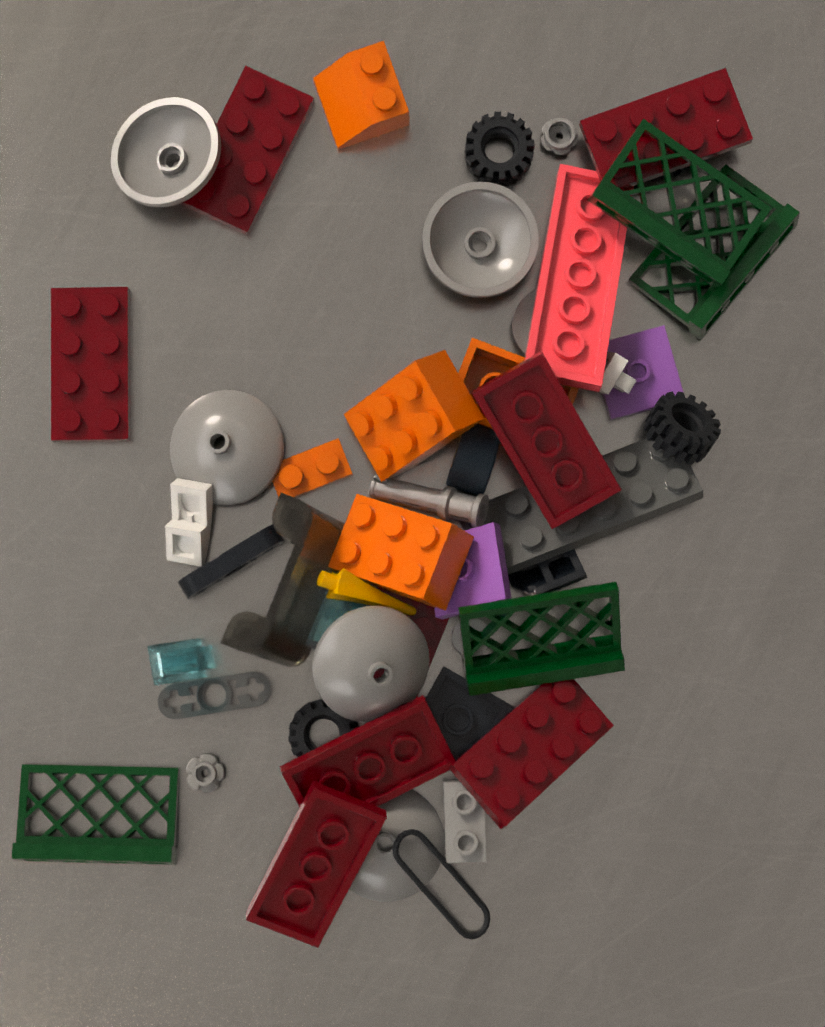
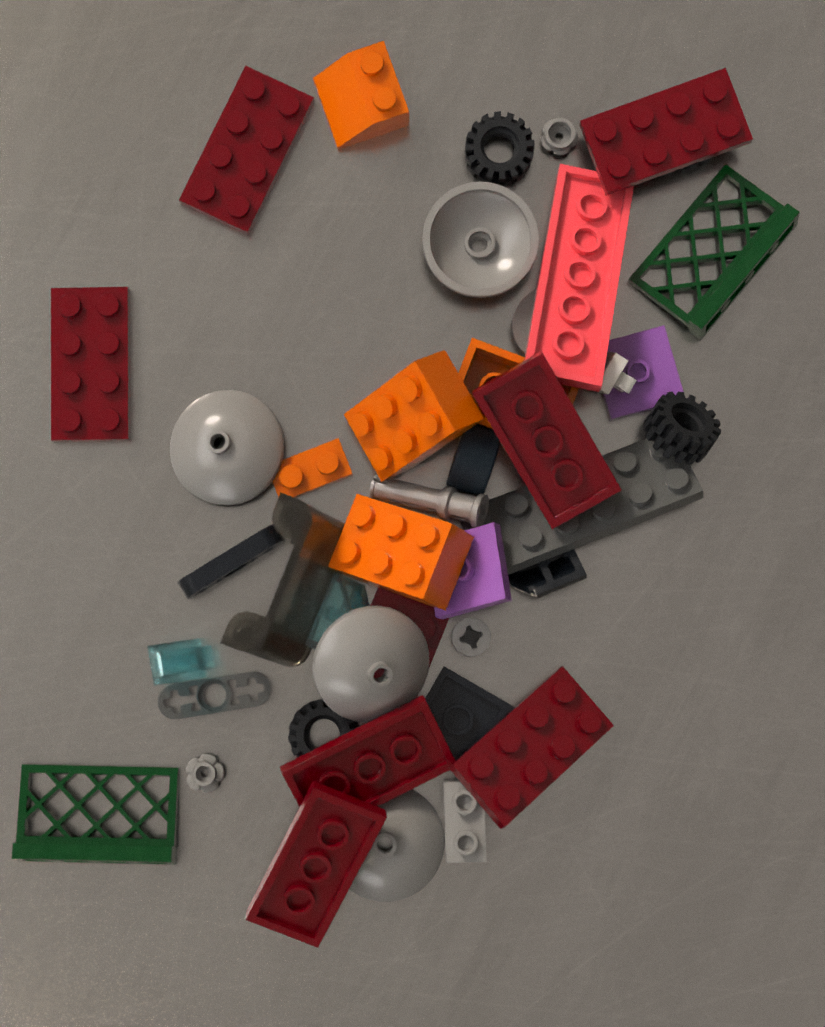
light grey dish [111,97,221,207] -> none
white slope [165,478,213,567] -> none
yellow piece [317,568,416,616] -> none
black piece [393,829,490,939] -> none
dark green fence [458,582,625,696] -> none
dark green fence [588,119,772,288] -> none

